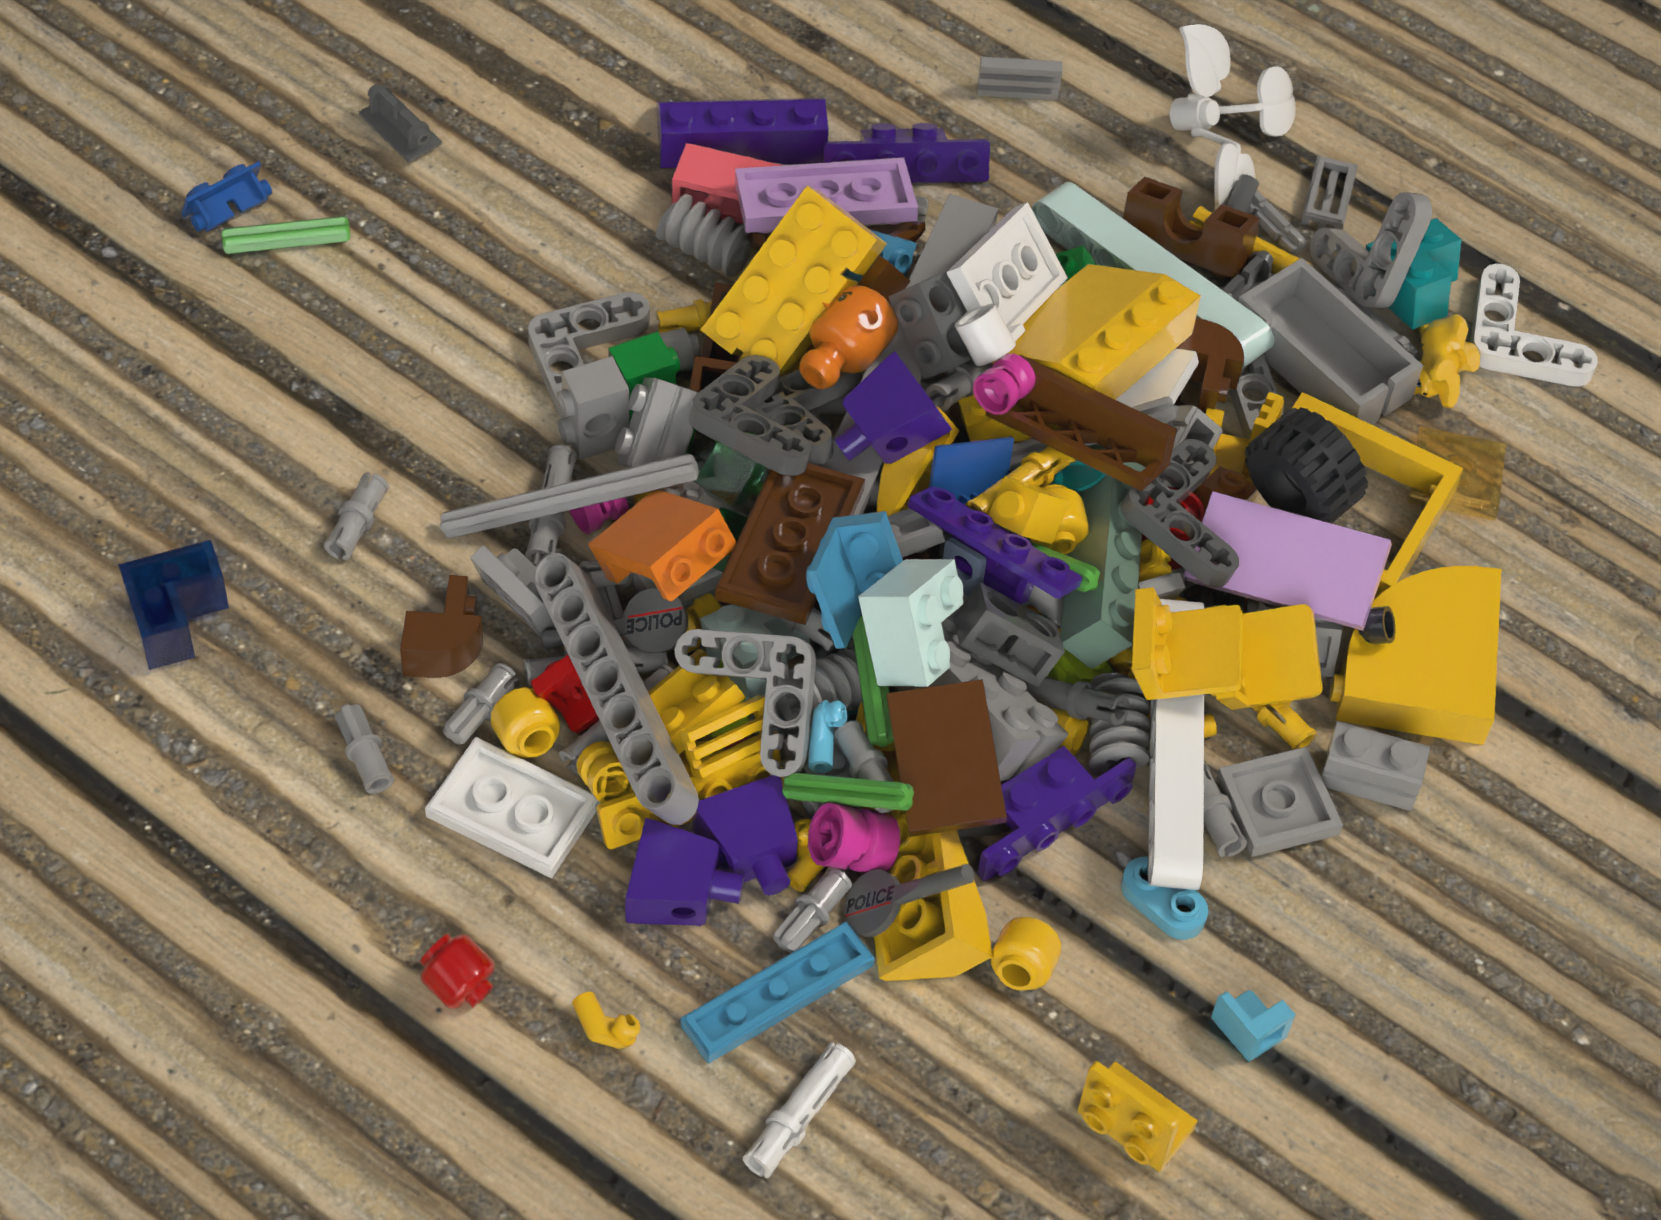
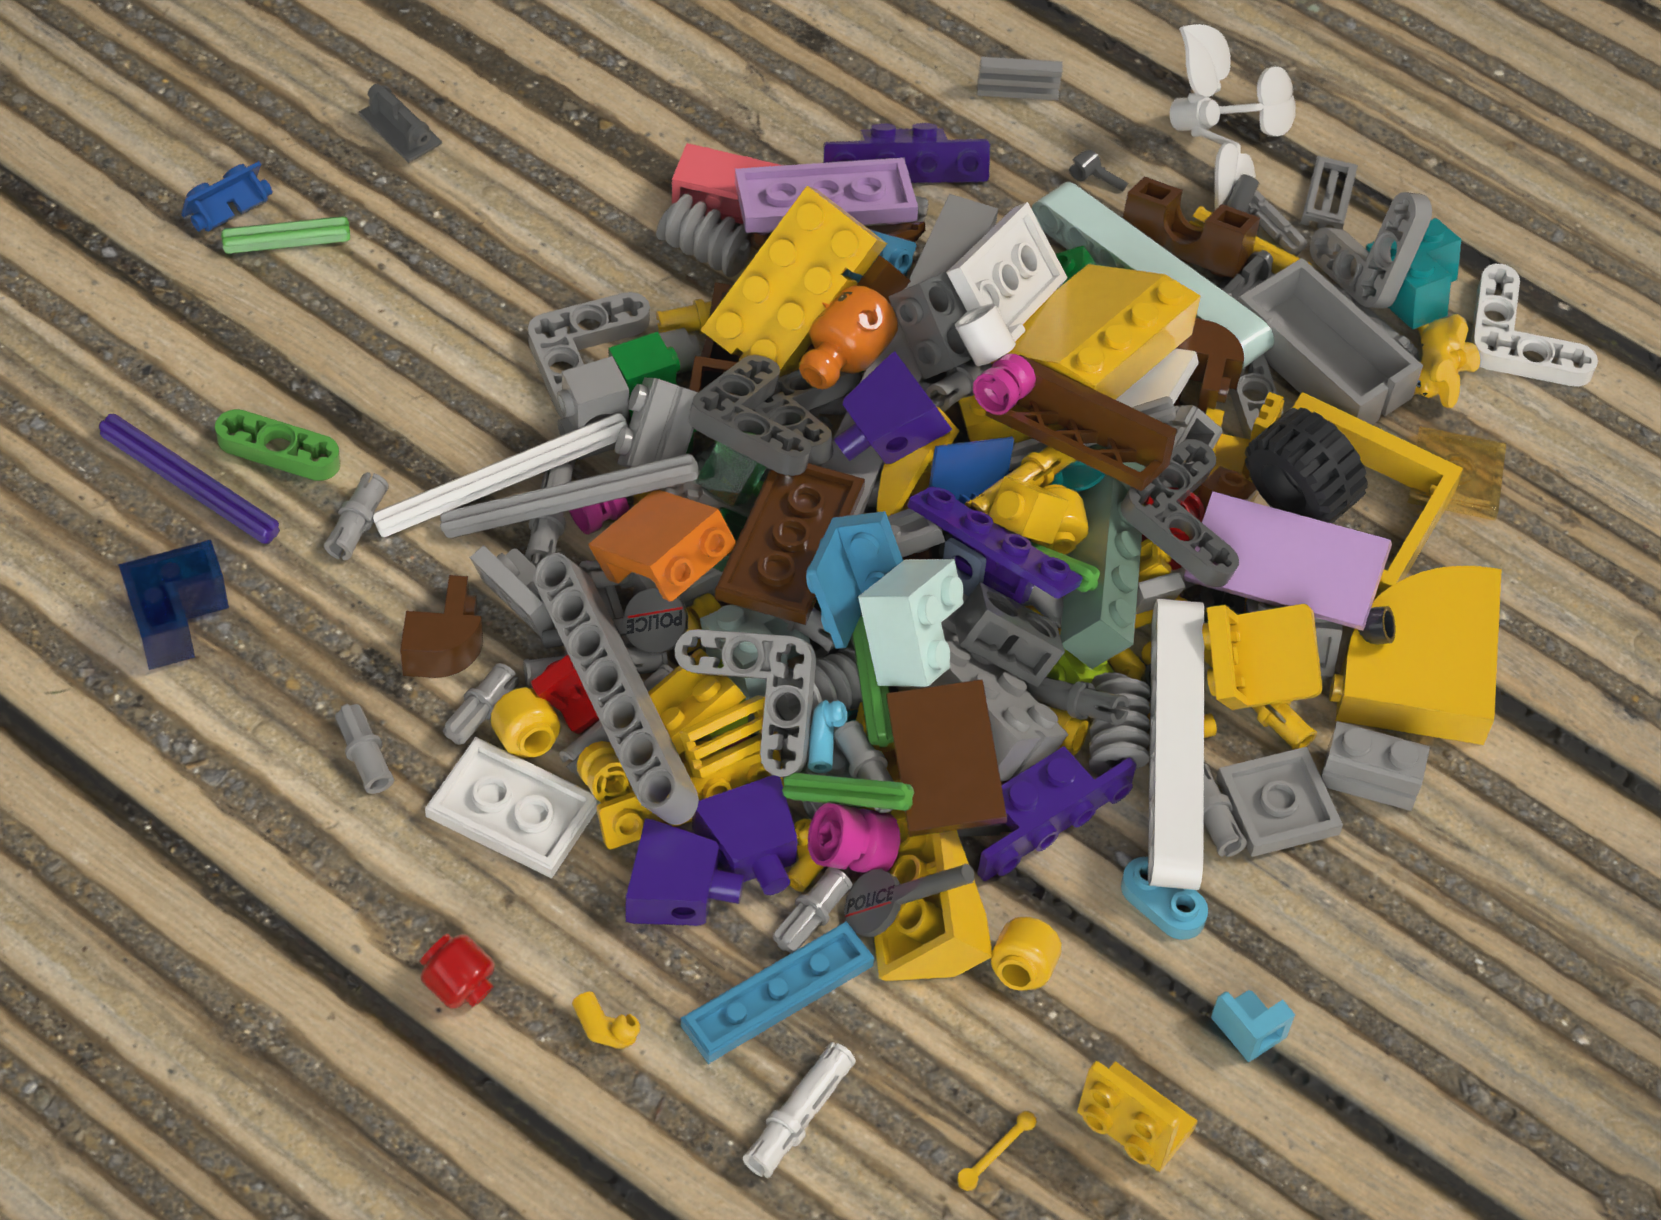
dark purple slope [656,98,829,168] -> none
yellow bracket [1132,587,1243,700] -> none
none -> dark purple axle [99,414,280,544]
none -> bright green beam [215,409,341,481]
none -> white axle [373,413,629,537]
none -> yellow hinge [957,1111,1037,1191]
none -> dark grey hand [1069,150,1128,192]

